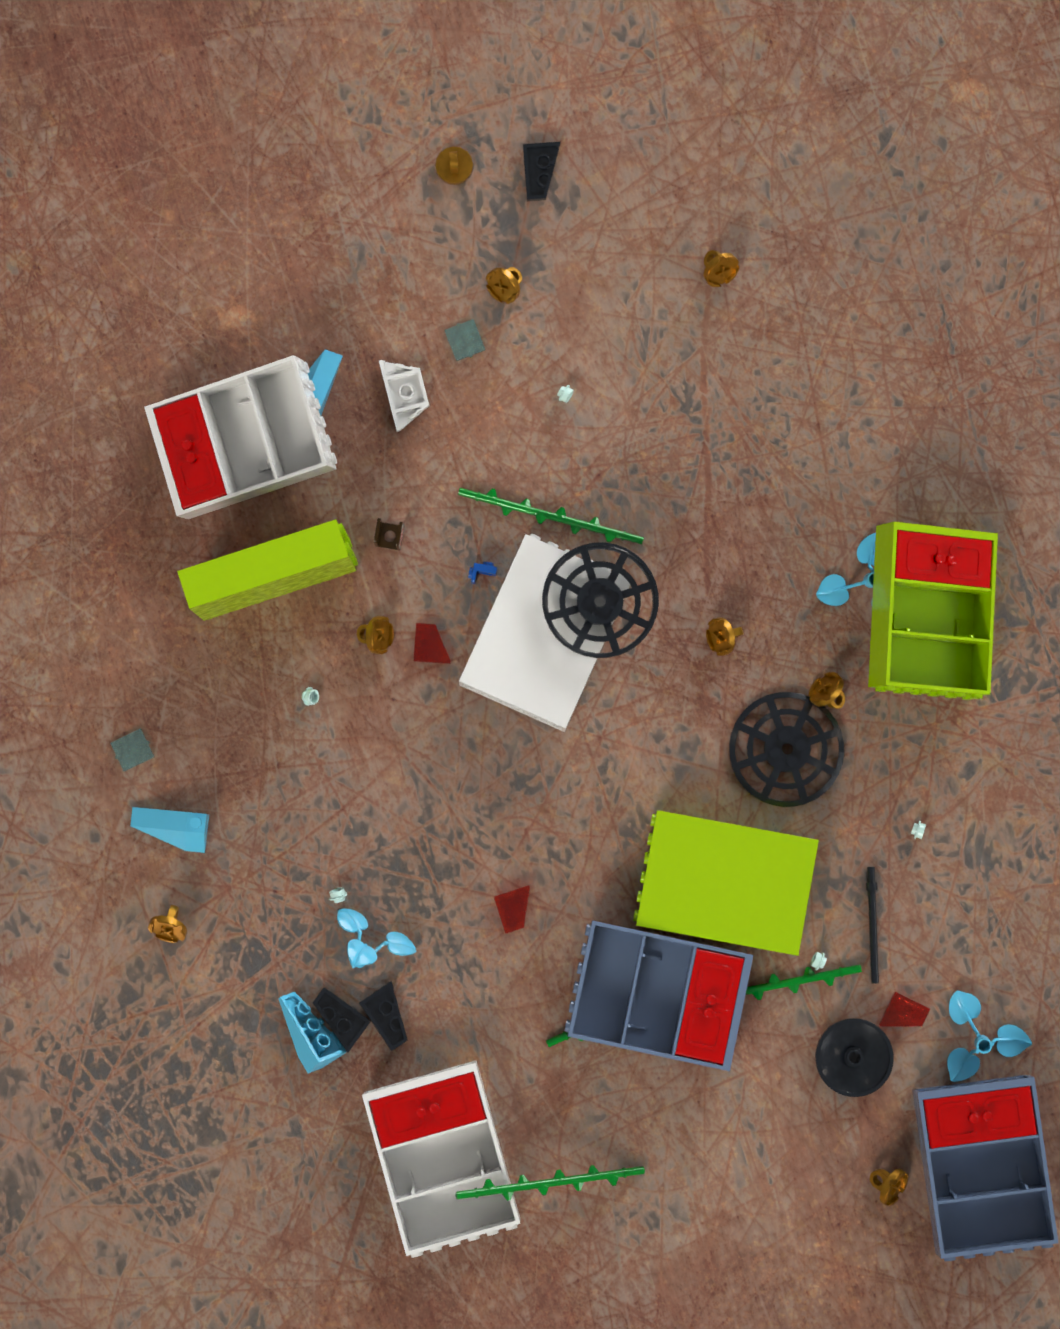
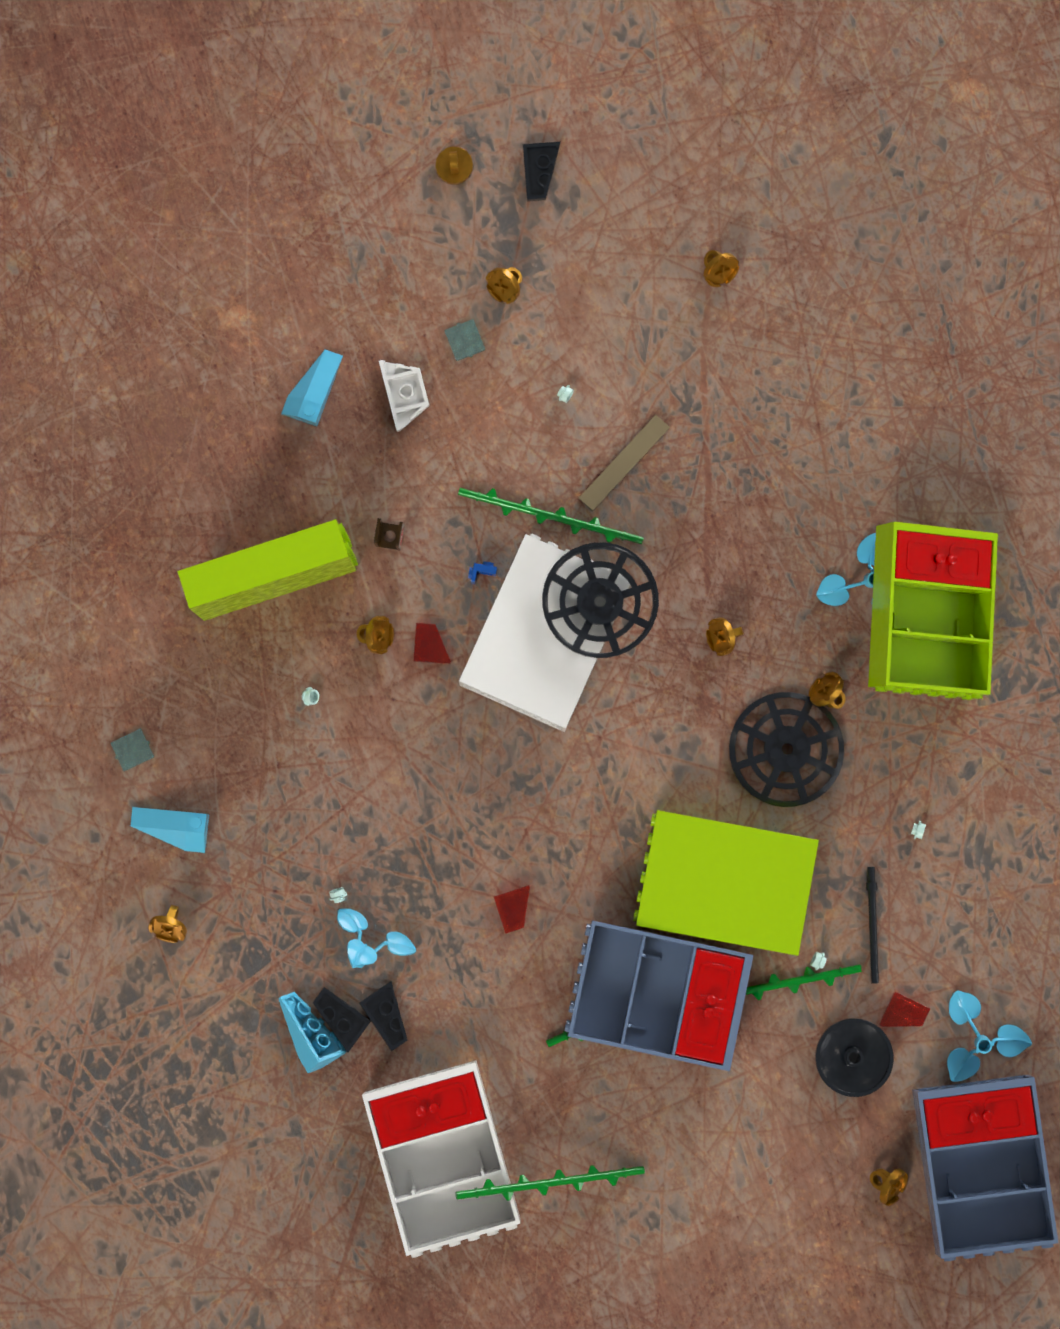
white container [144,355,337,519] -> none
none -> dark tan tile [579,415,670,512]

